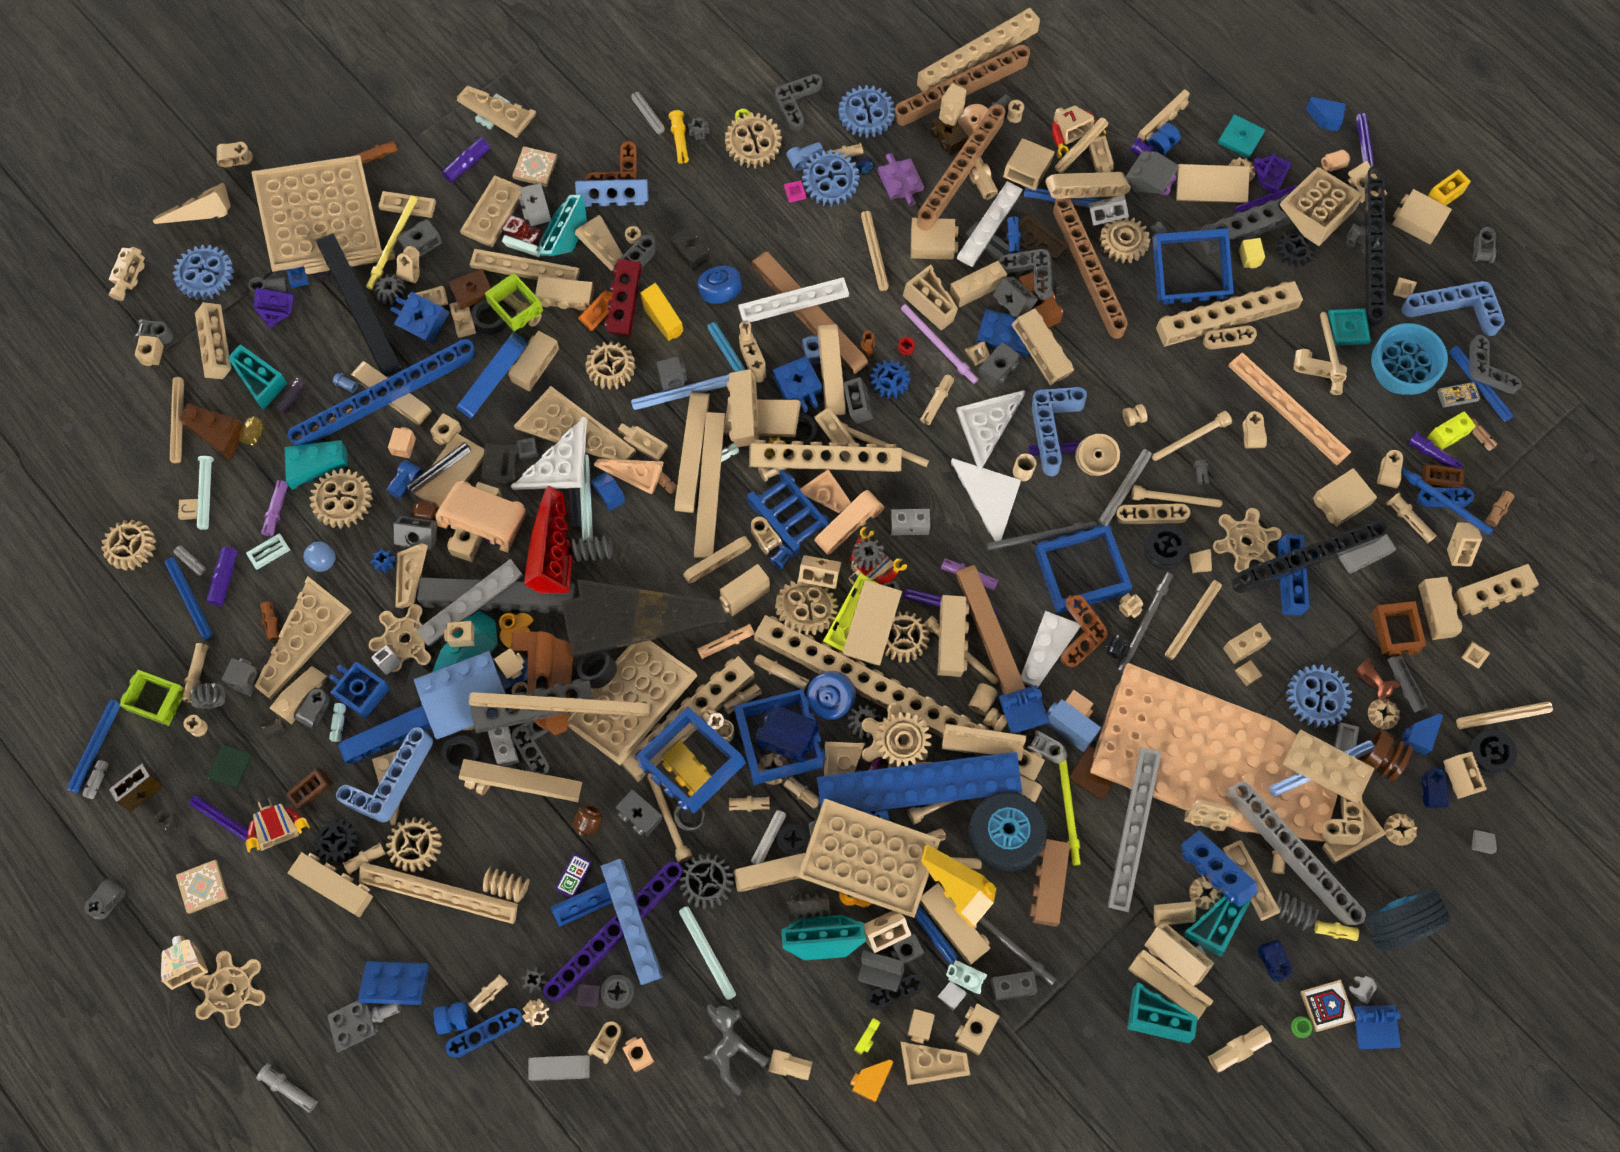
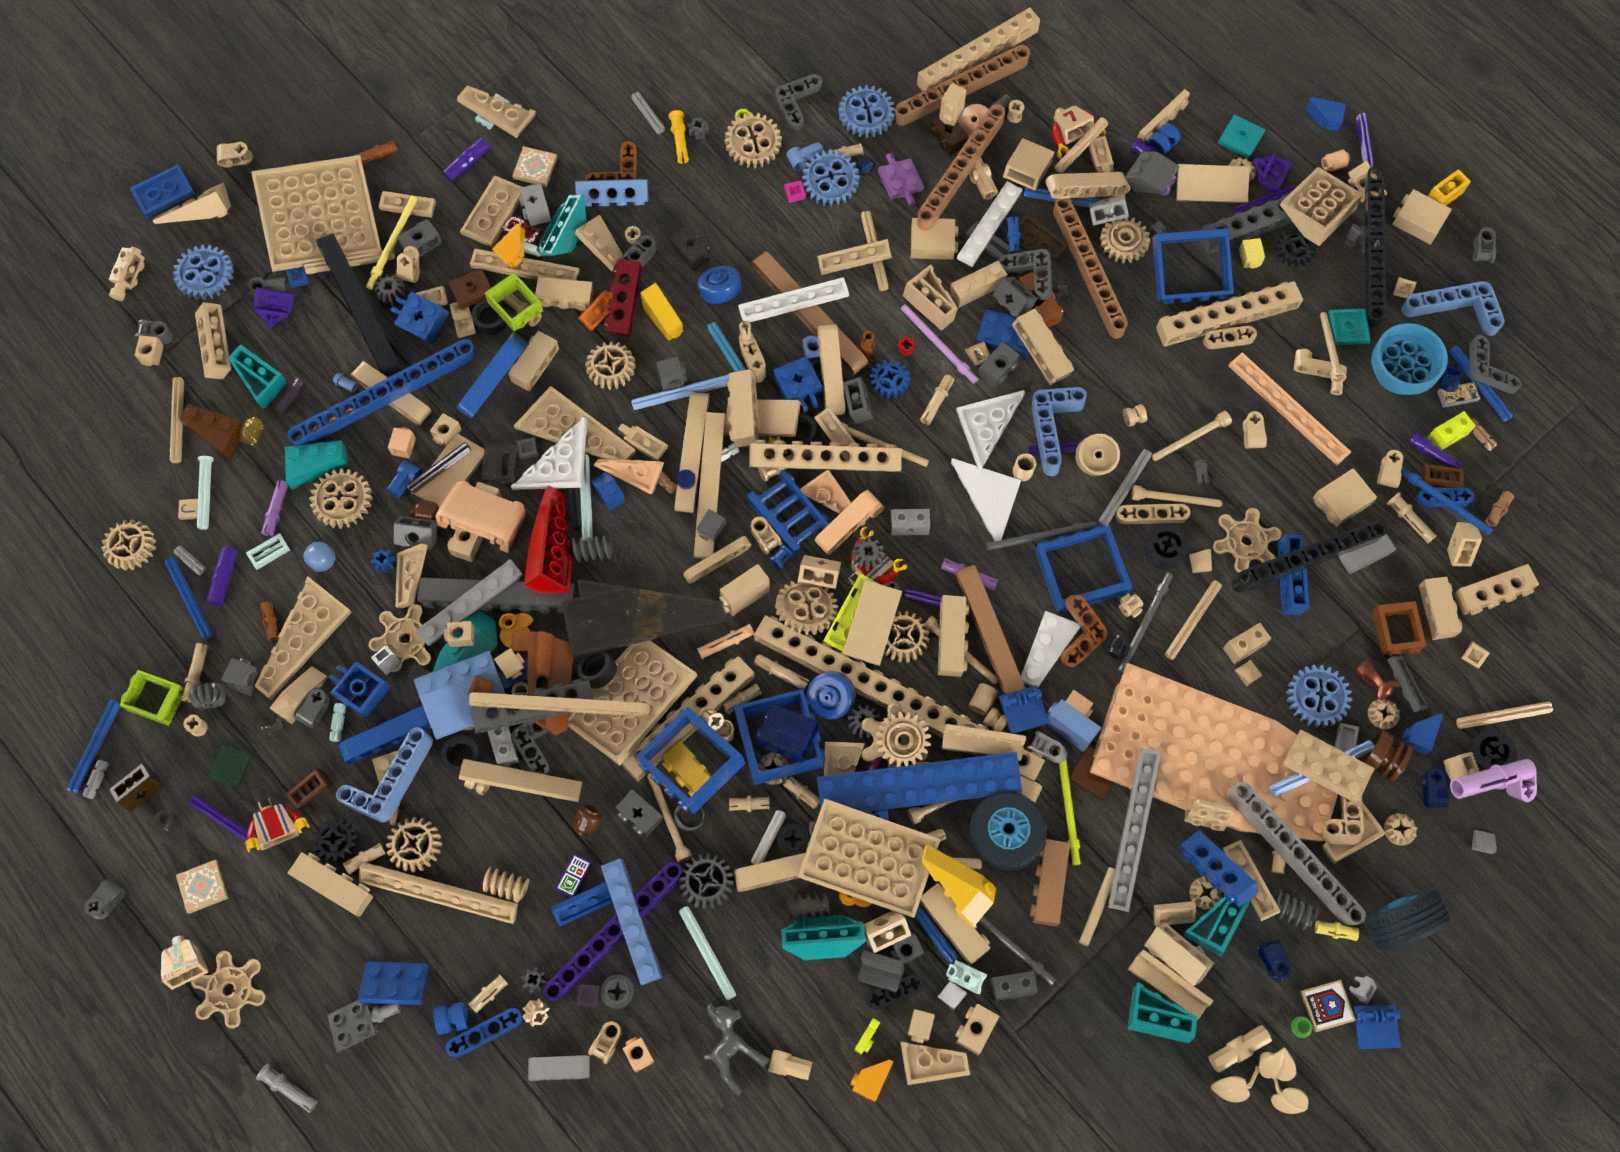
none -> blue plate [130,165,195,218]
none -> dark orange tile [468,675,494,695]
none -> light orange slope [492,224,525,269]
none -> clear blue tile [677,470,696,490]
none -> dark grey brick [697,509,726,542]
none -> tan plate [818,239,892,275]
none -> tan piece [1079,867,1115,946]
none -> tan plant [1211,1048,1308,1114]
none -> clear blue piece [1438,363,1462,392]
none -> lavender piece [1450,759,1537,802]

